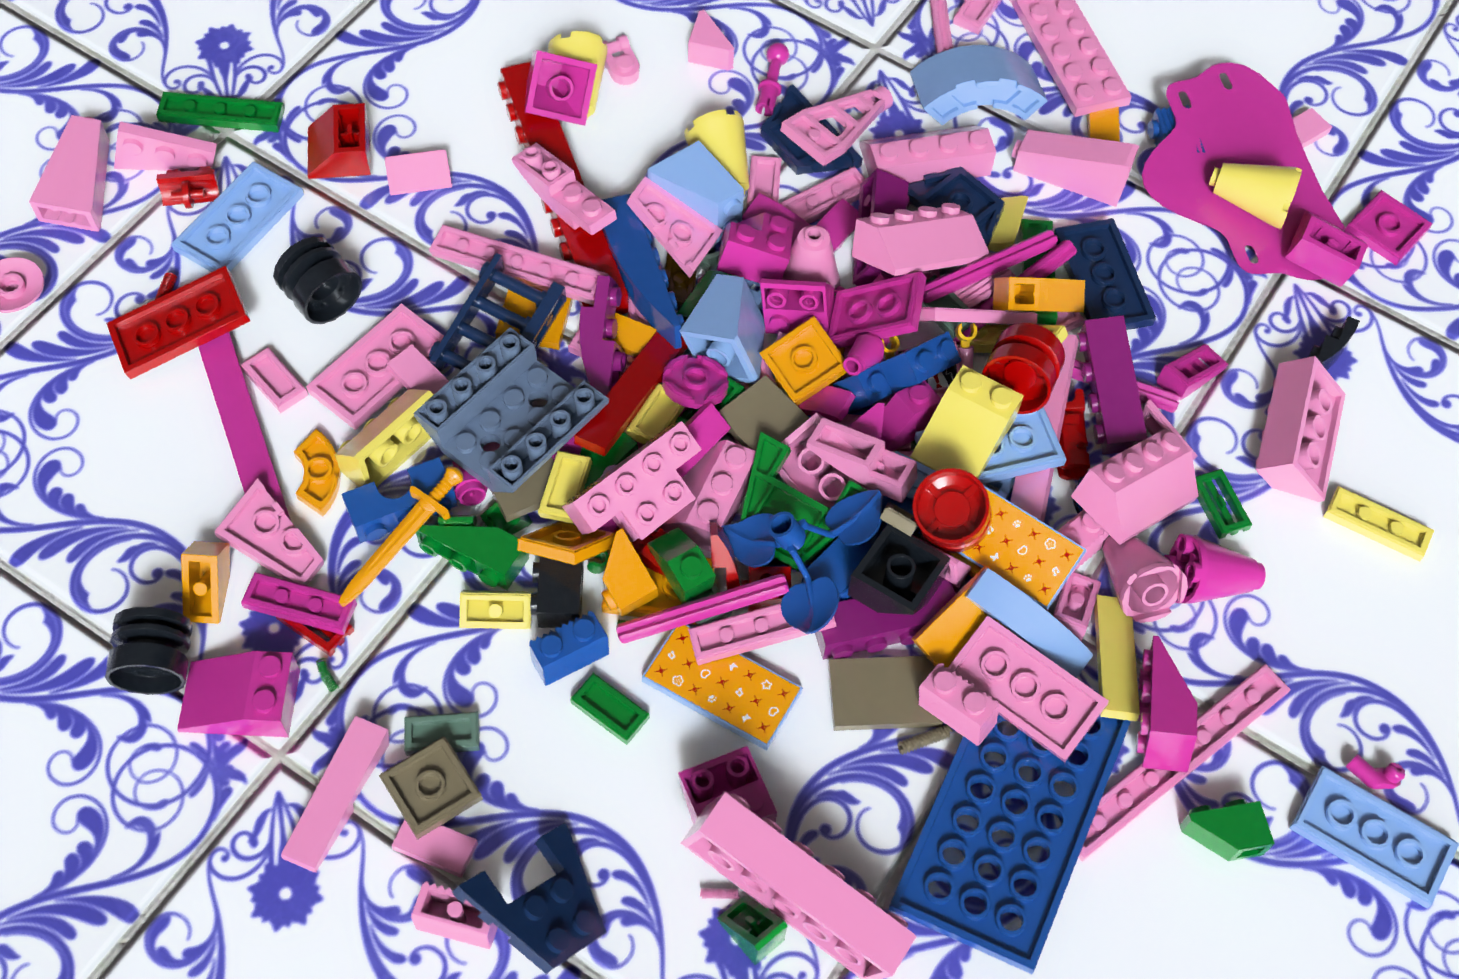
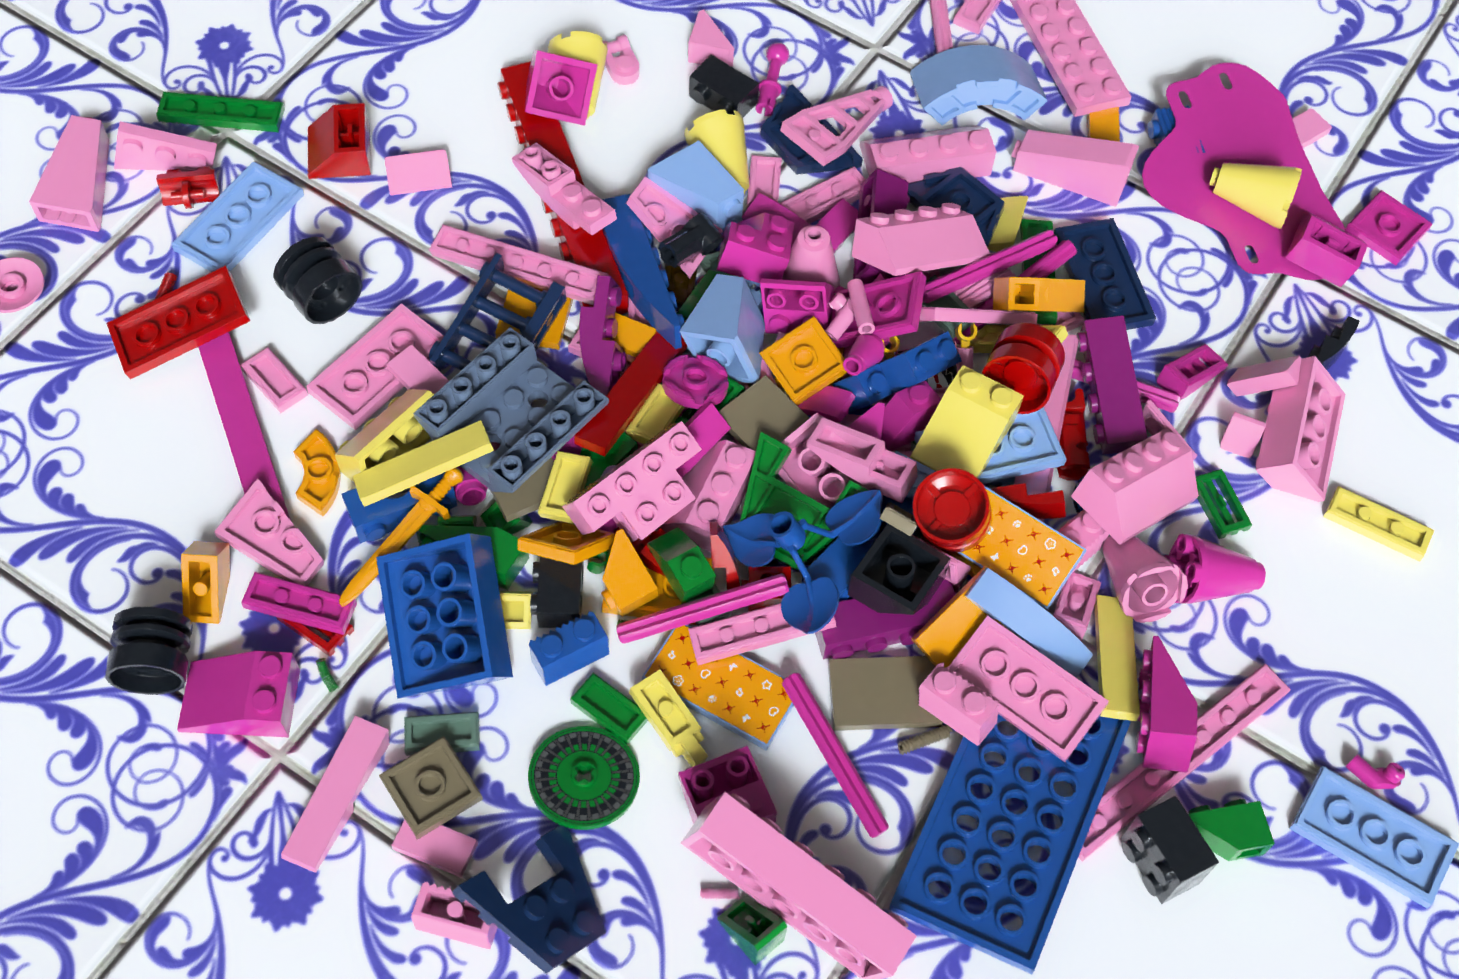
none -> light yellow tile [353,420,494,507]
none -> blue slope [376,533,513,699]
none -> piece [528,726,640,830]
none -> light yellow hinge [629,670,708,767]
none -> black piece [658,212,724,268]
none -> black brick [689,55,759,118]
none -> dark pink axle [782,672,889,838]
none -> bright pink arm [825,293,854,341]
none -> bright pink piece [847,279,875,335]
none -> red slope [991,483,1066,519]
none -> black brick [1120,795,1219,905]
none -> bright pink slope [1220,412,1267,458]
none -> bright pink slope [1227,355,1301,397]

